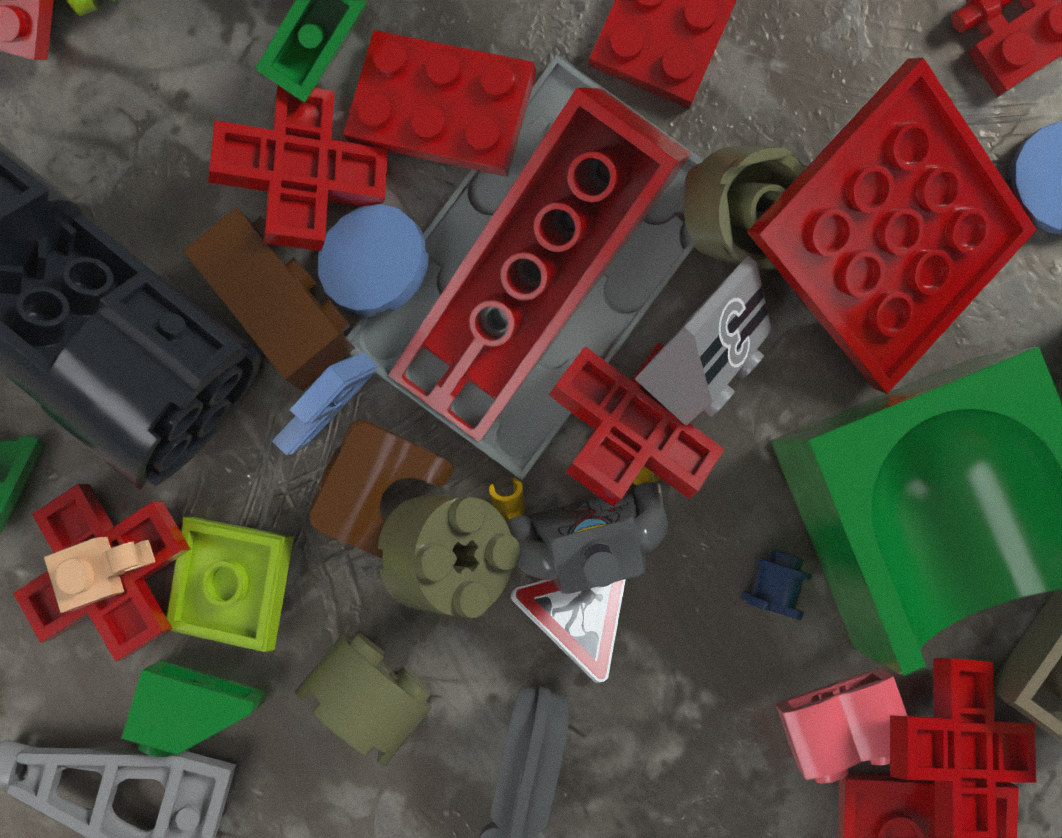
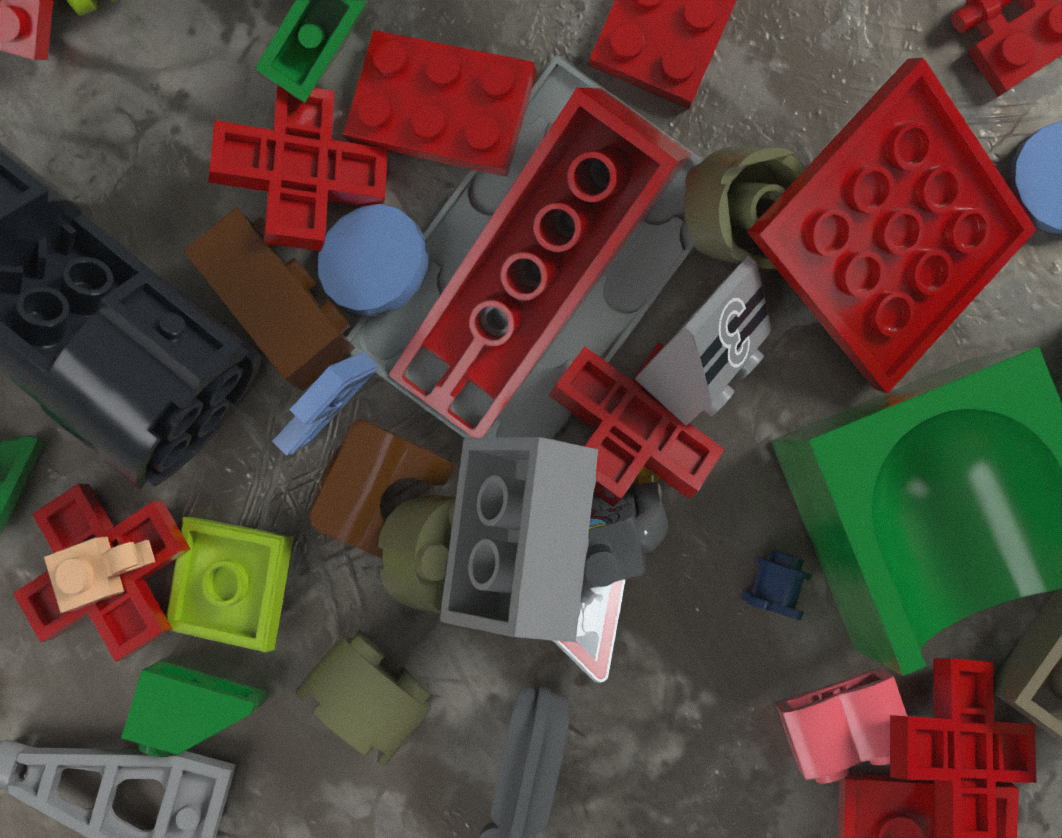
none -> light grey brick [439,437,598,642]

